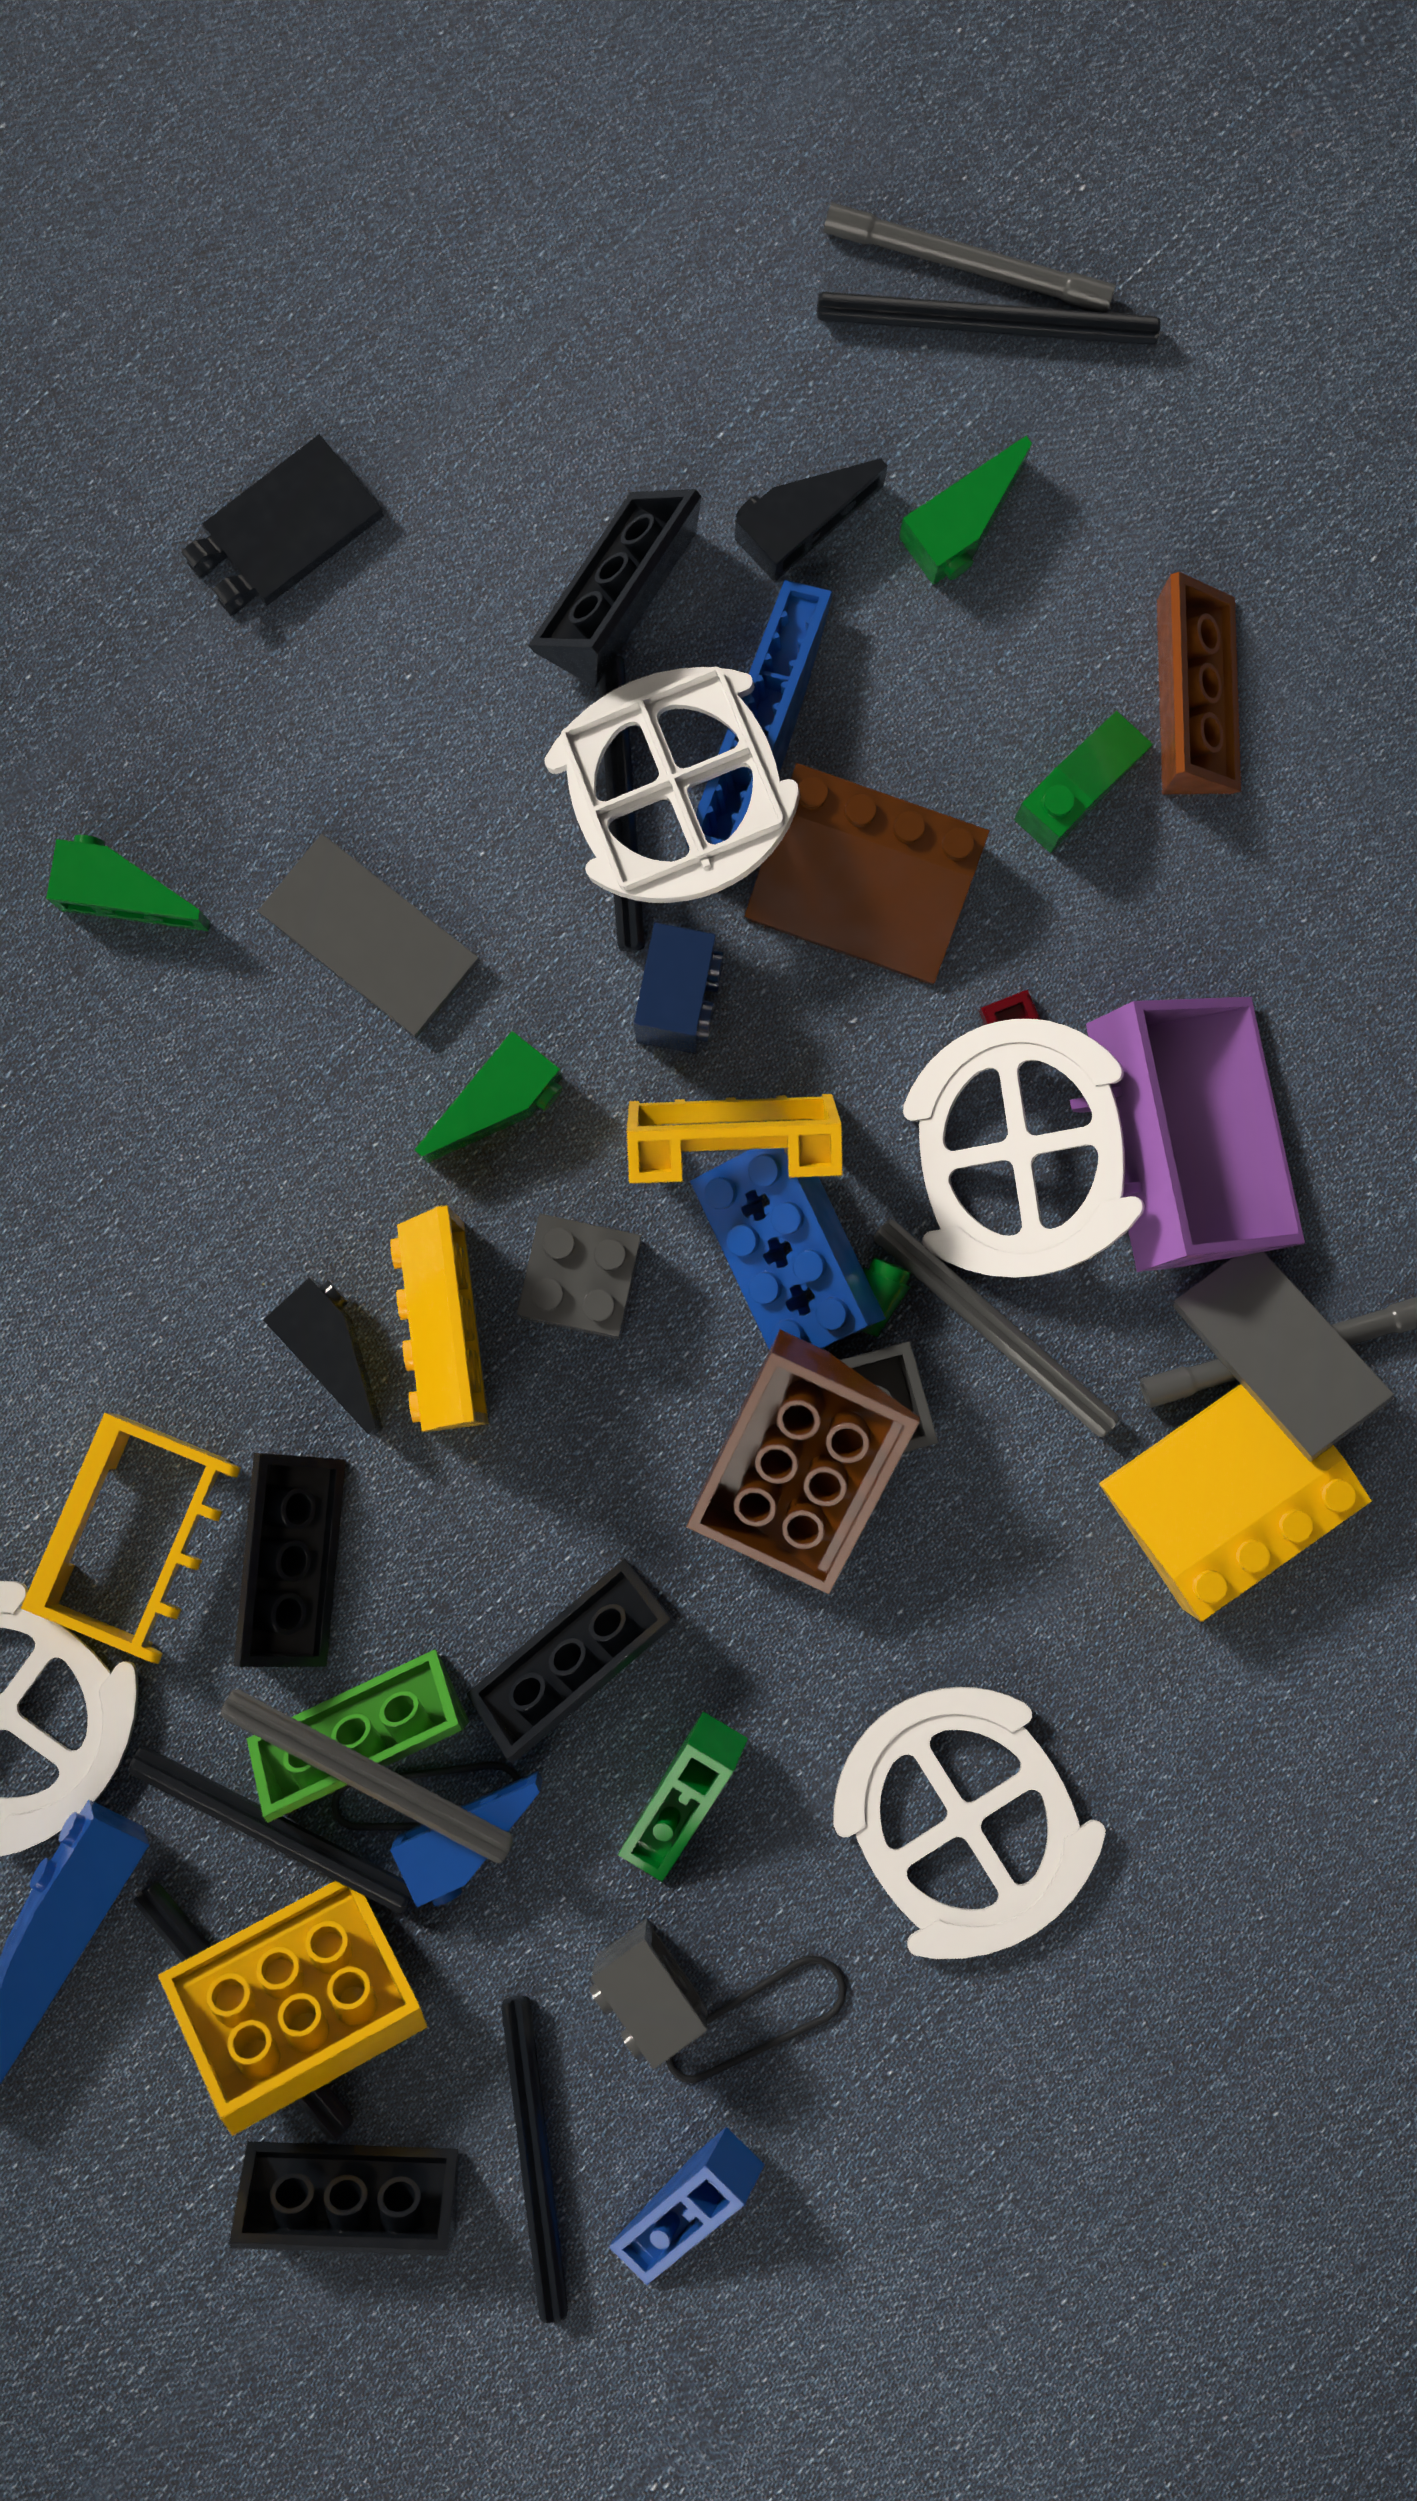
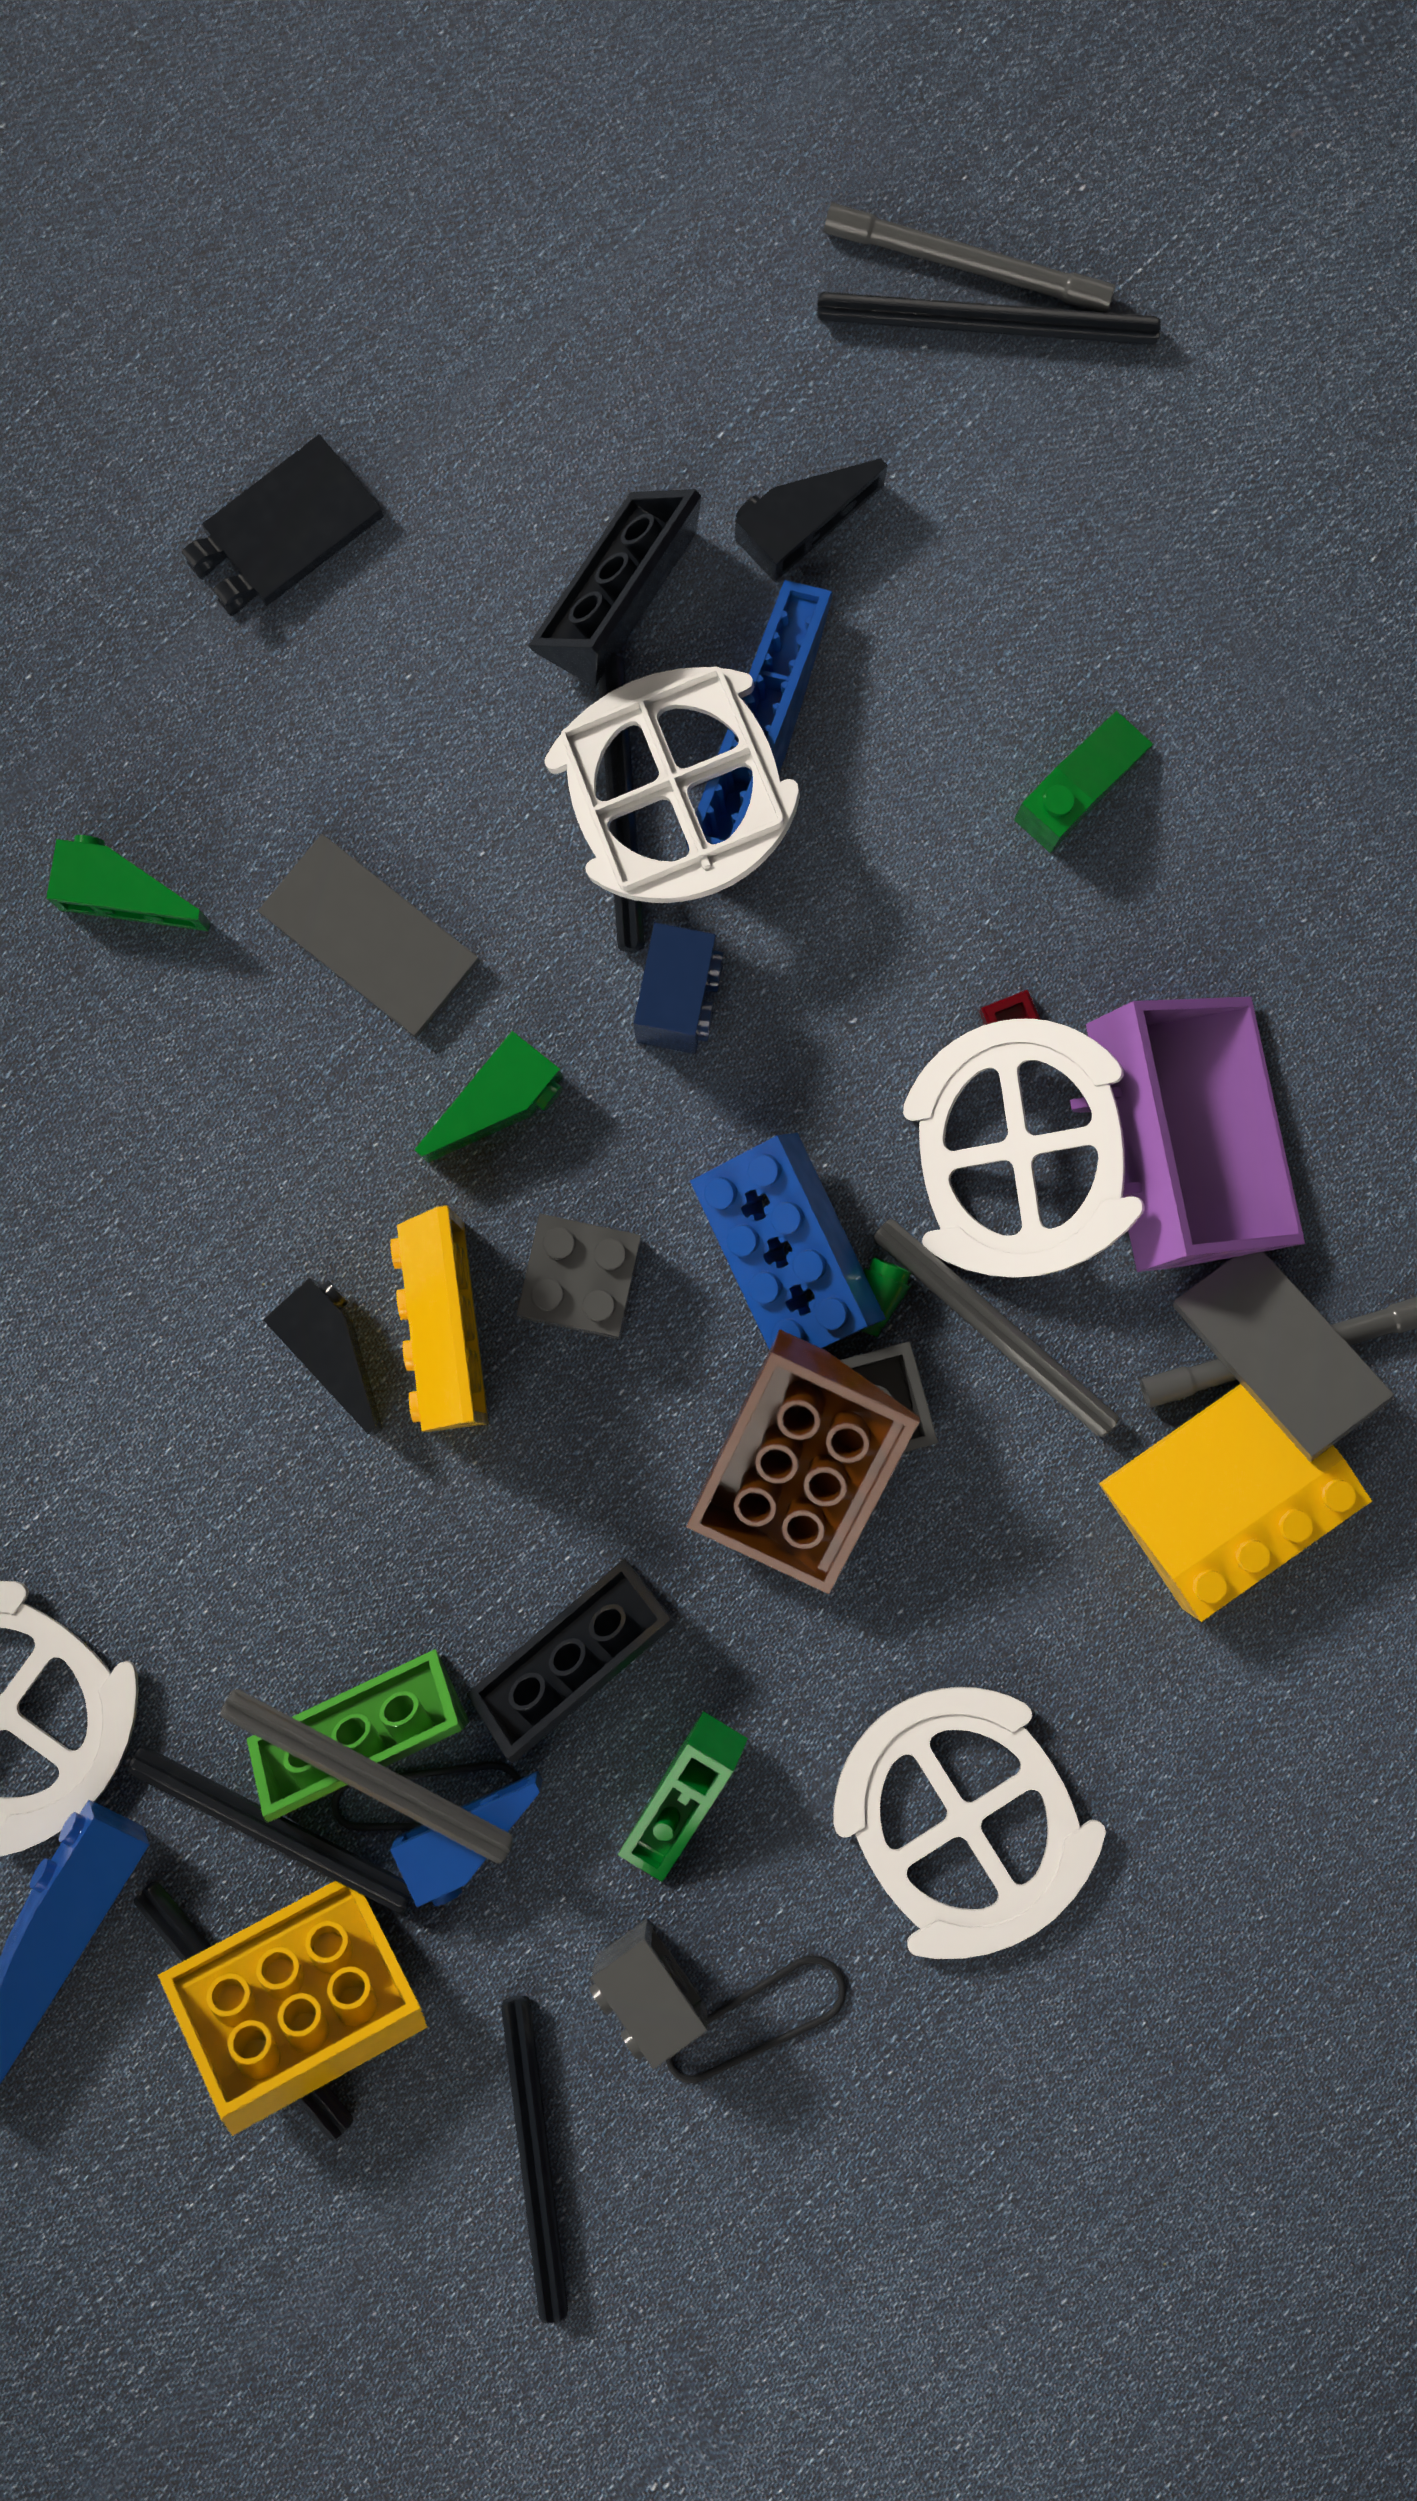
yellow hinge [21,1413,241,1664] -> none
black slope [229,2141,459,2256] -> none
black slope [233,1453,346,1667] -> none
blue slope [609,2127,765,2285] -> none
yellow hinge [627,1094,842,1184] -> none
reddish brown slope [744,763,990,985] -> none
green slope [899,435,1032,585] -> none
dark orange slope [1157,572,1241,794] -> none

